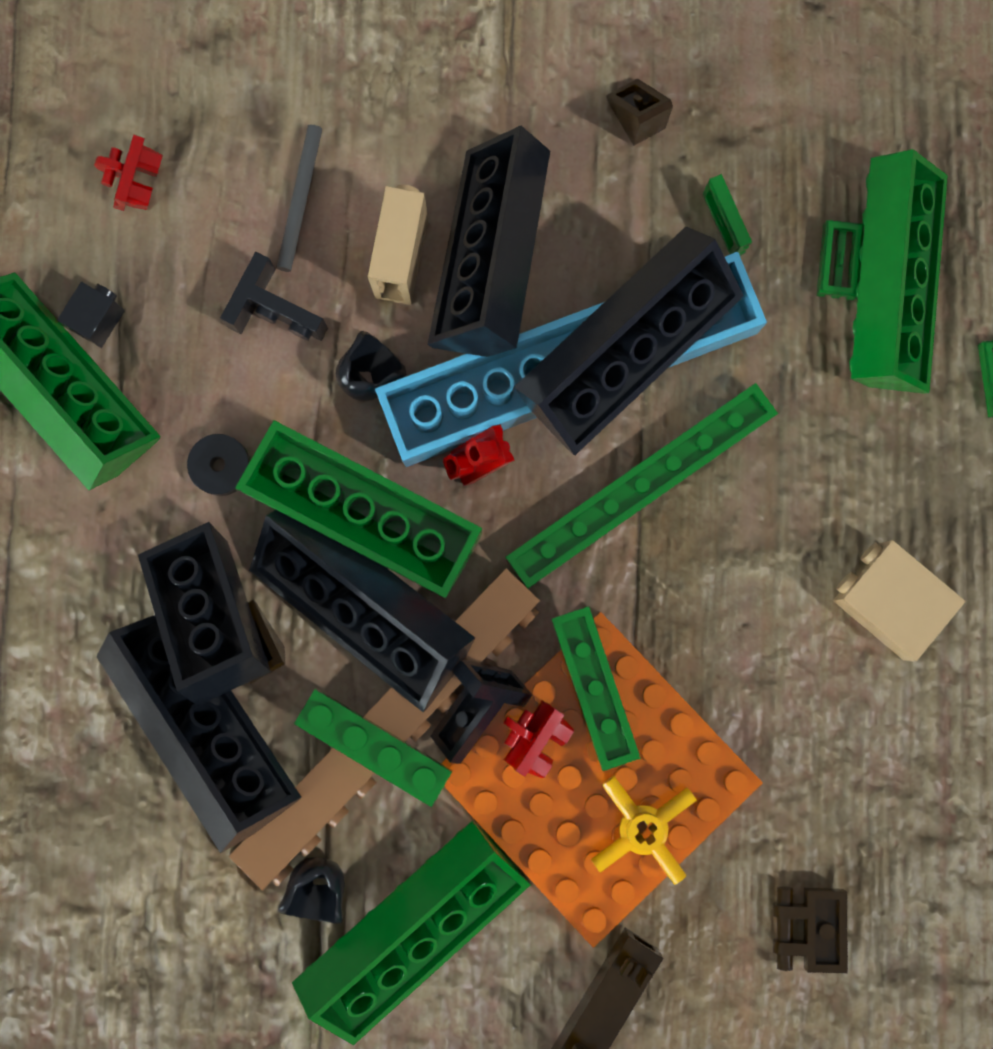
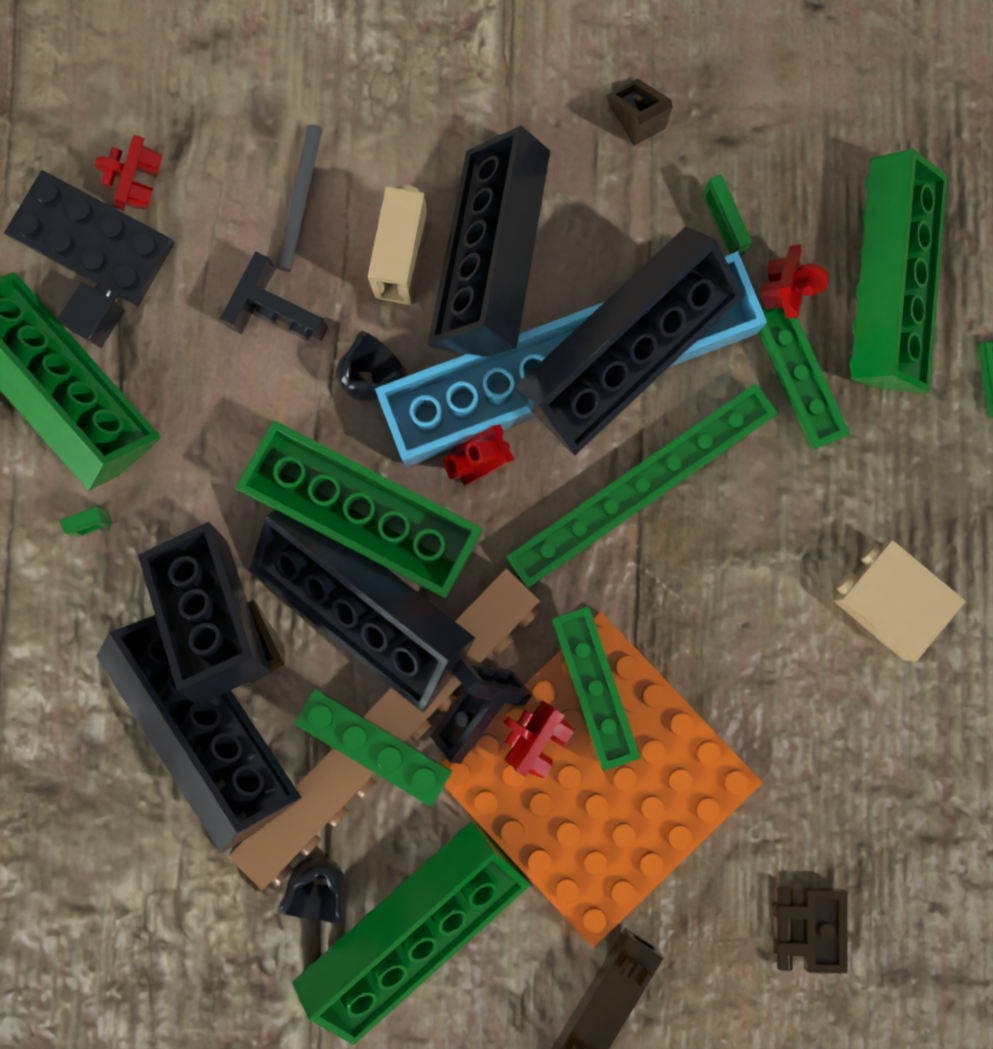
black piece [187,434,251,496] -> none
yellow bar [591,776,697,885] -> none
green tile [816,220,864,300] -> none
none -> black plate [4,170,175,307]
none -> green tile [59,506,113,537]
none -> green plate [758,306,850,451]
none -> red hips [760,244,828,319]

